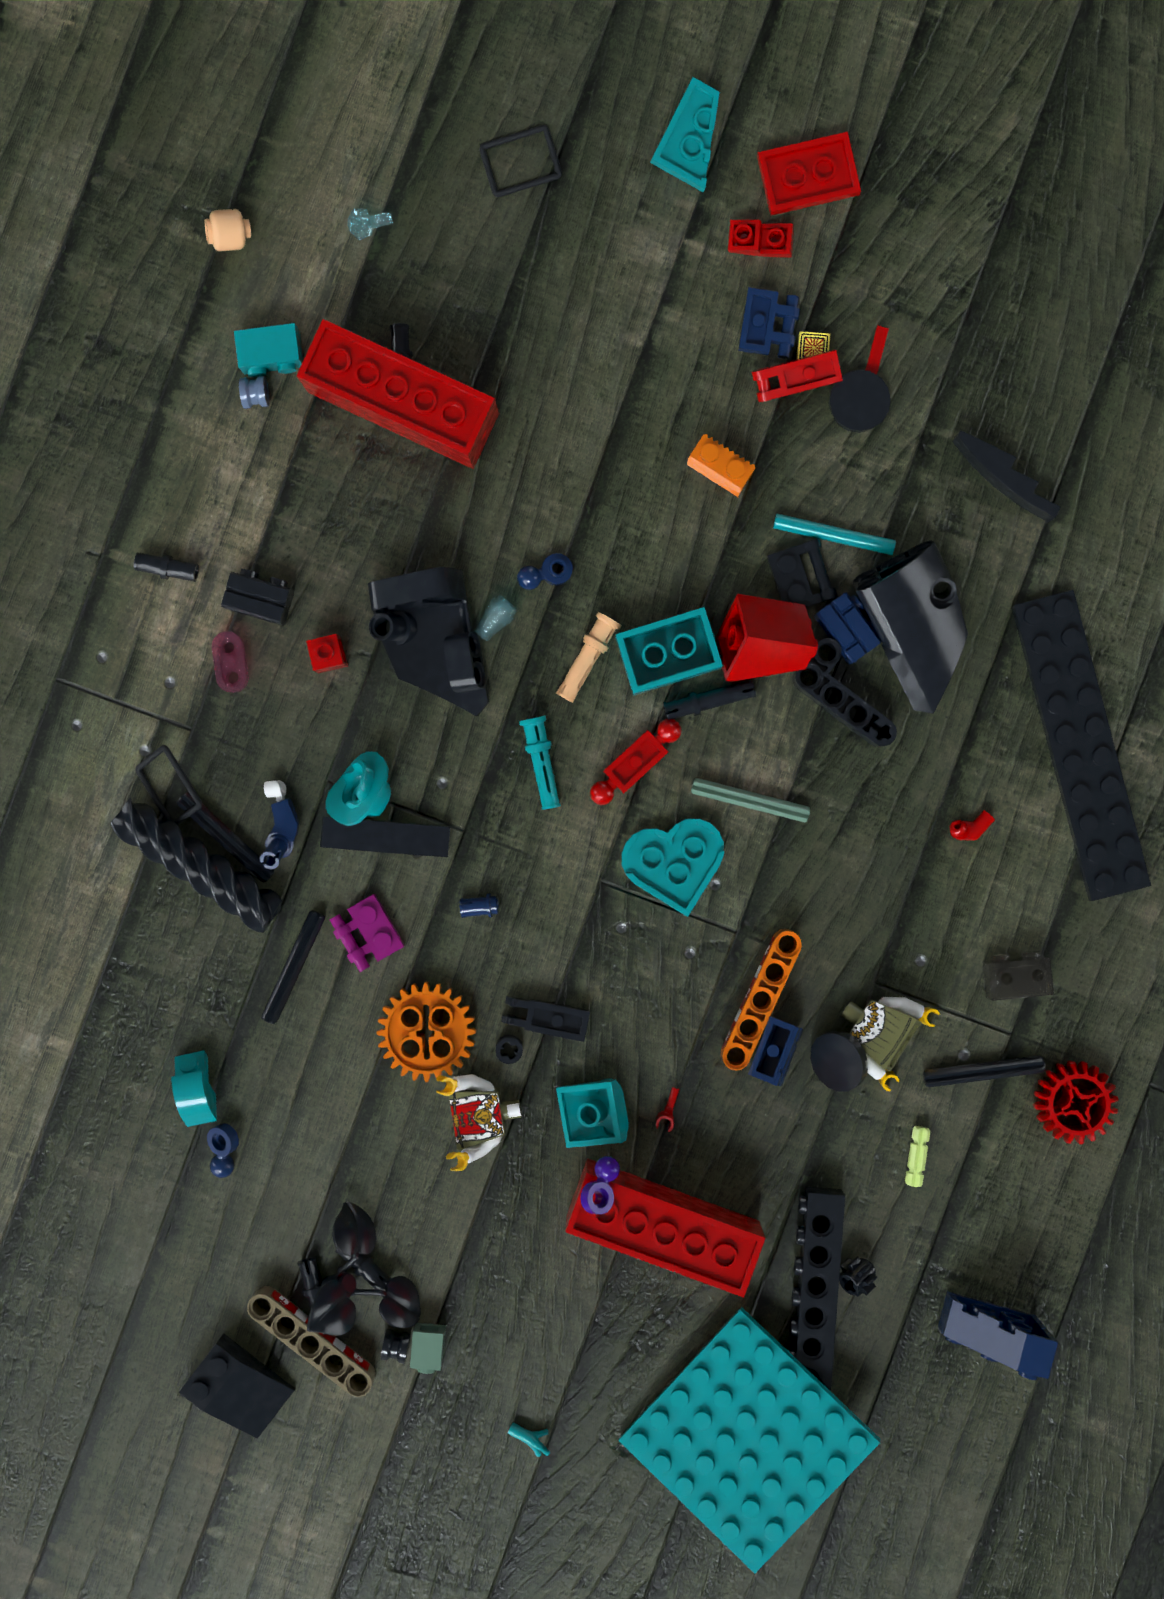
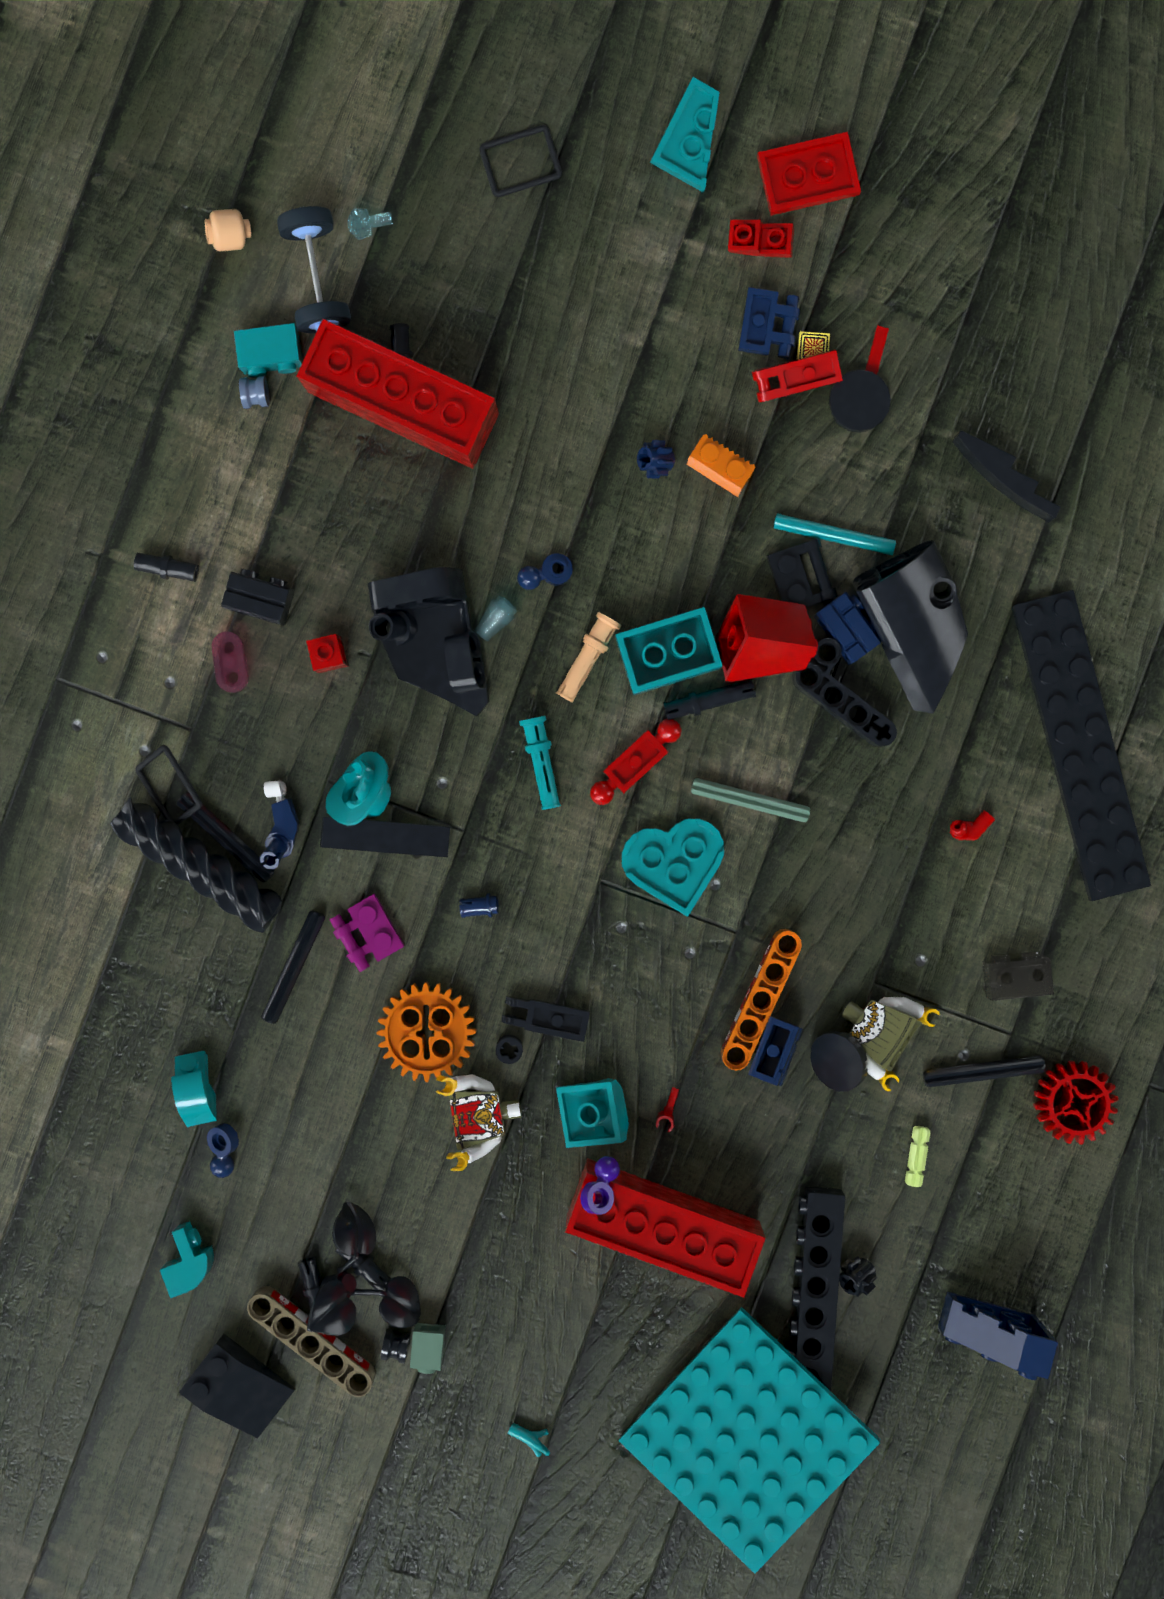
none -> teal brick [160,1221,214,1298]
none -> black axle [277,206,351,333]
none -> dark blue gear [637,440,675,479]

